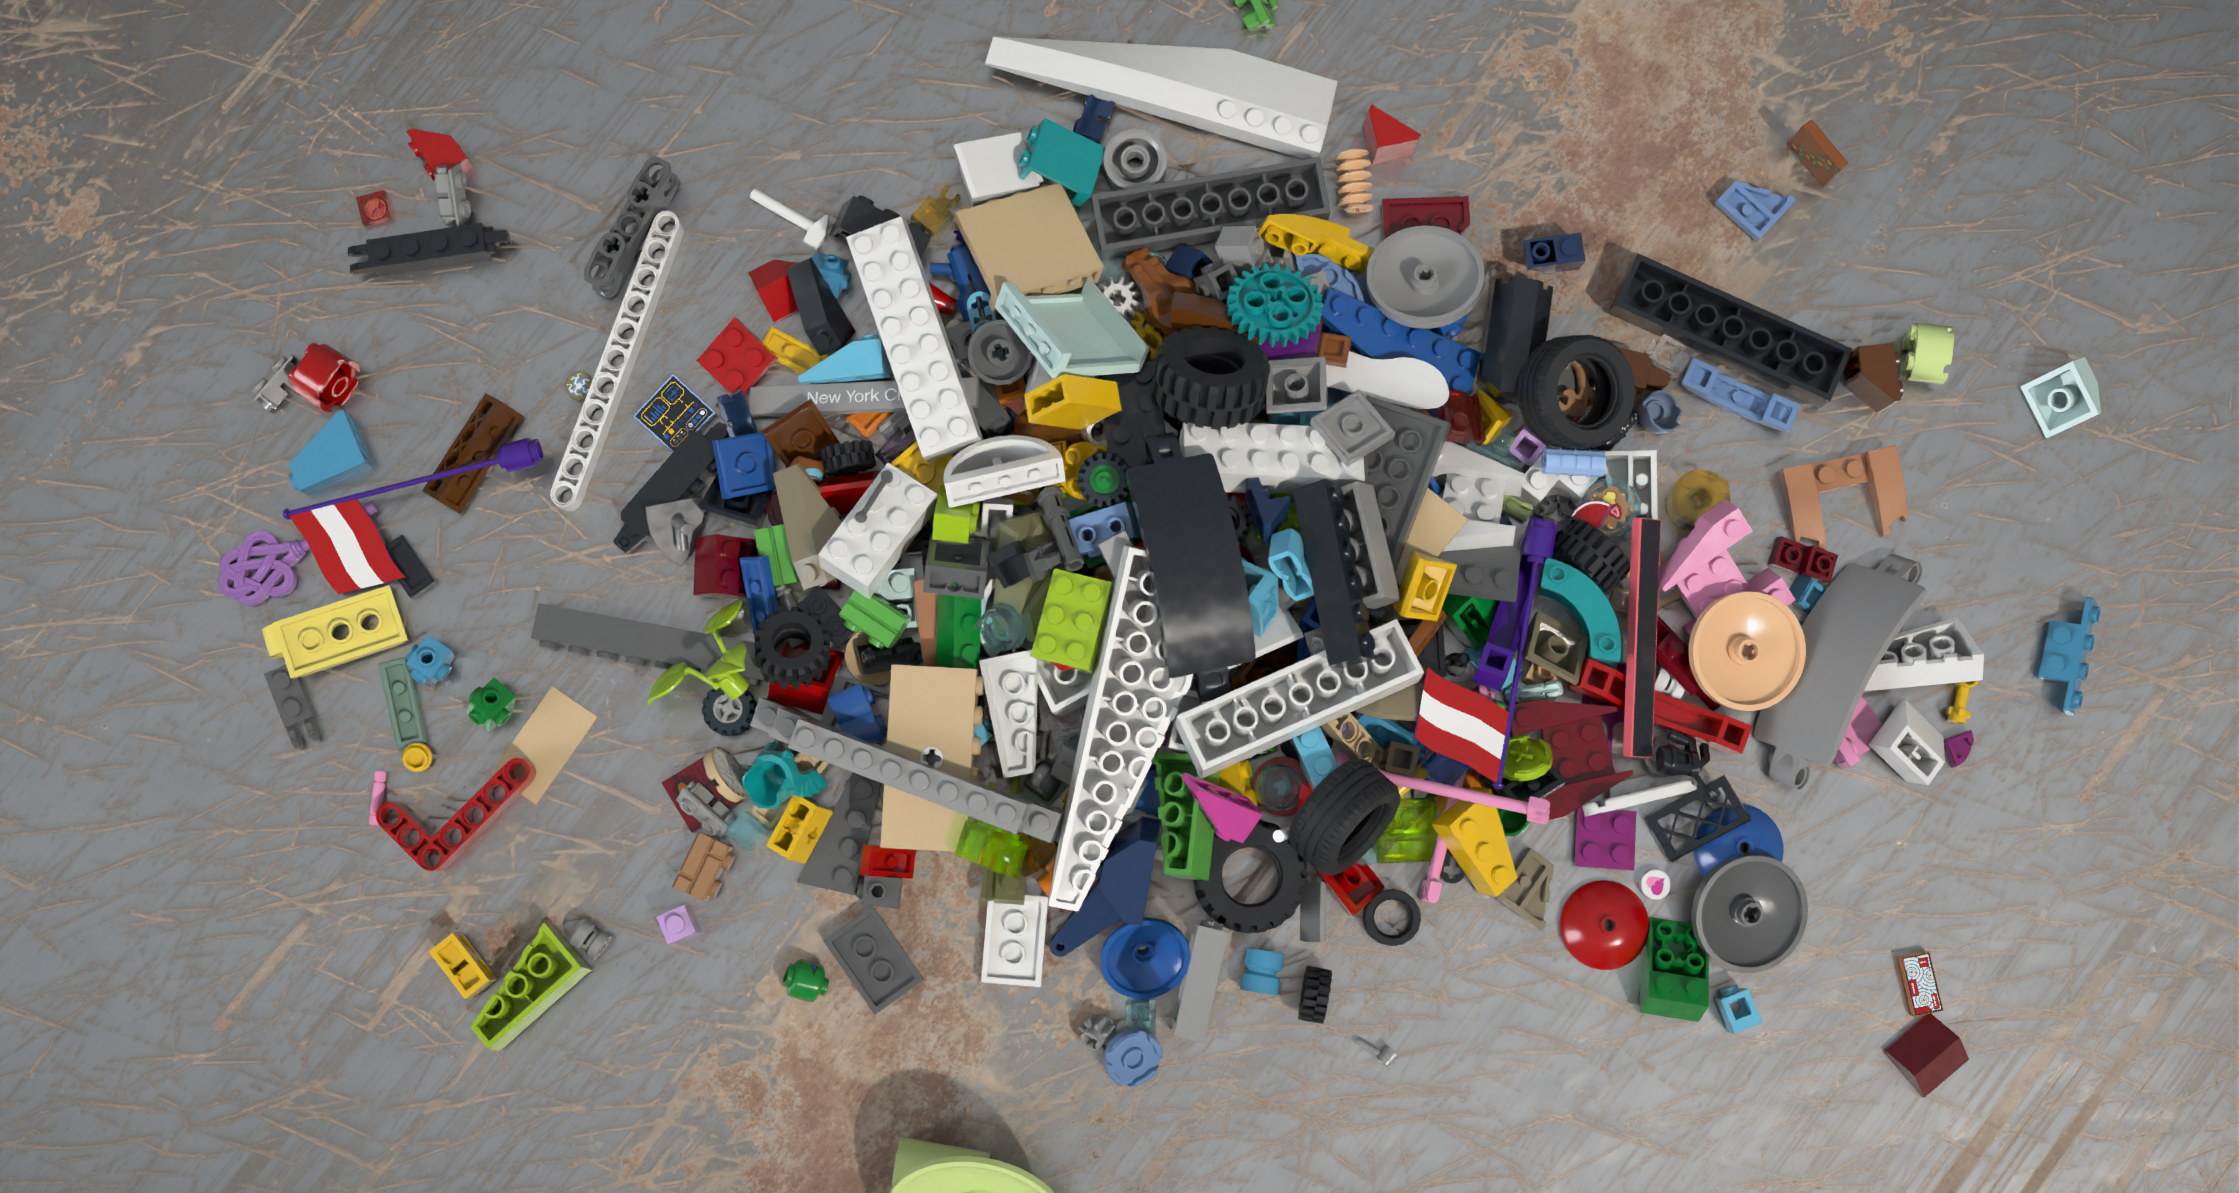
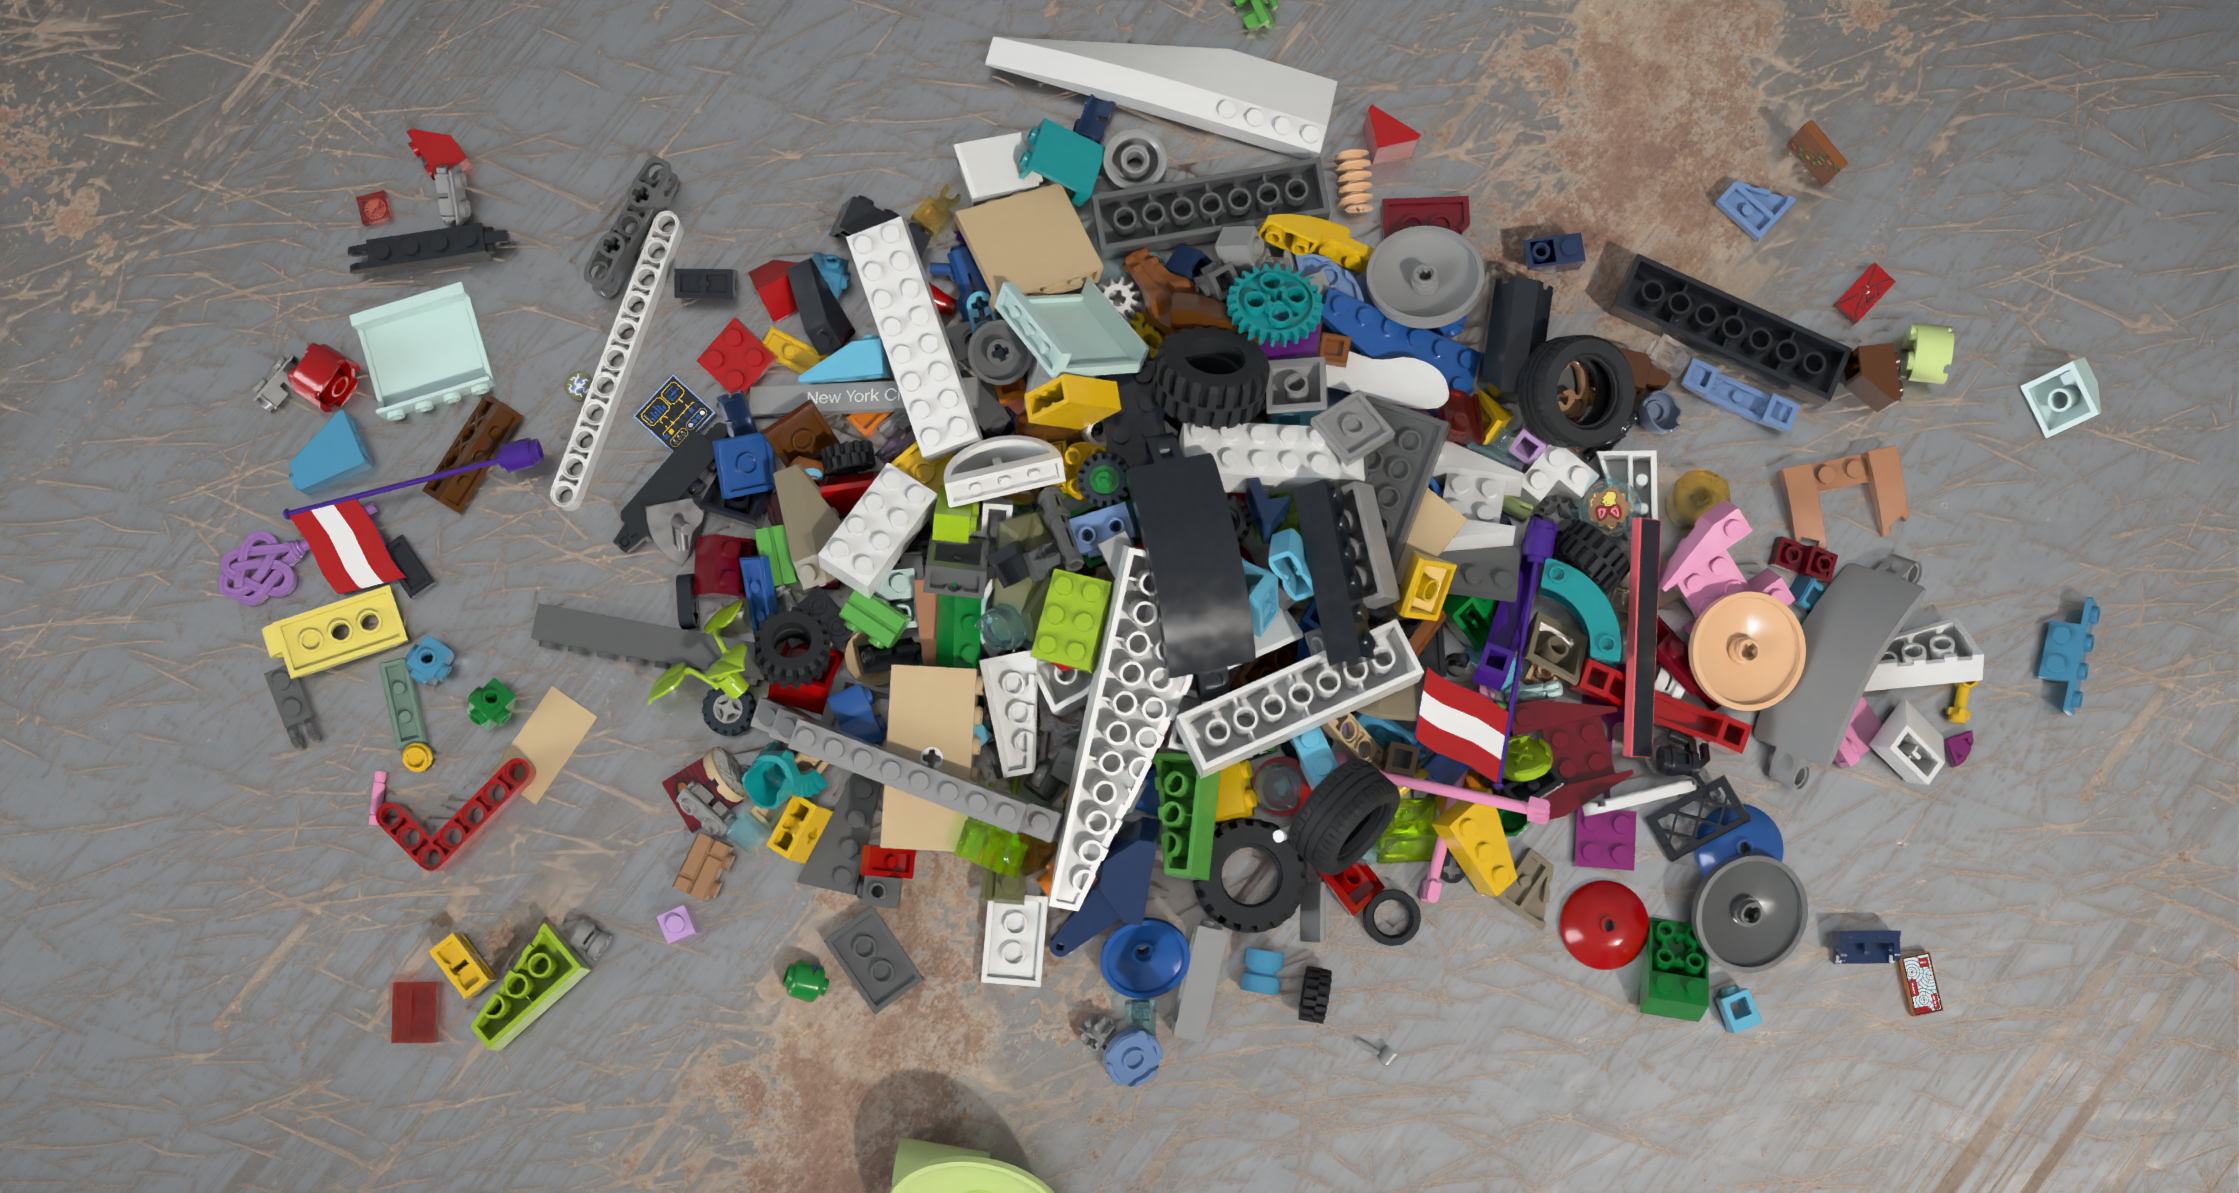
white piece [750,188,830,251] -> none
dark grey hinge [855,470,893,523] -> none
dark pink slope [1181,773,1263,843] -> none
light blue axle [1541,447,1606,477] -> none
red tile [1571,501,1613,529] -> none
white tile [1639,870,1671,900] -> none
dark red slope [1884,1013,1969,1098] -> none
none -> light aqua panel [349,281,497,421]
none -> clear red plate [391,981,440,1043]
none -> black hinge [674,268,738,299]
none -> black beam [676,573,700,630]
none -> dark blue hinge [1832,930,1901,964]
none -> red tile [1834,262,1896,324]

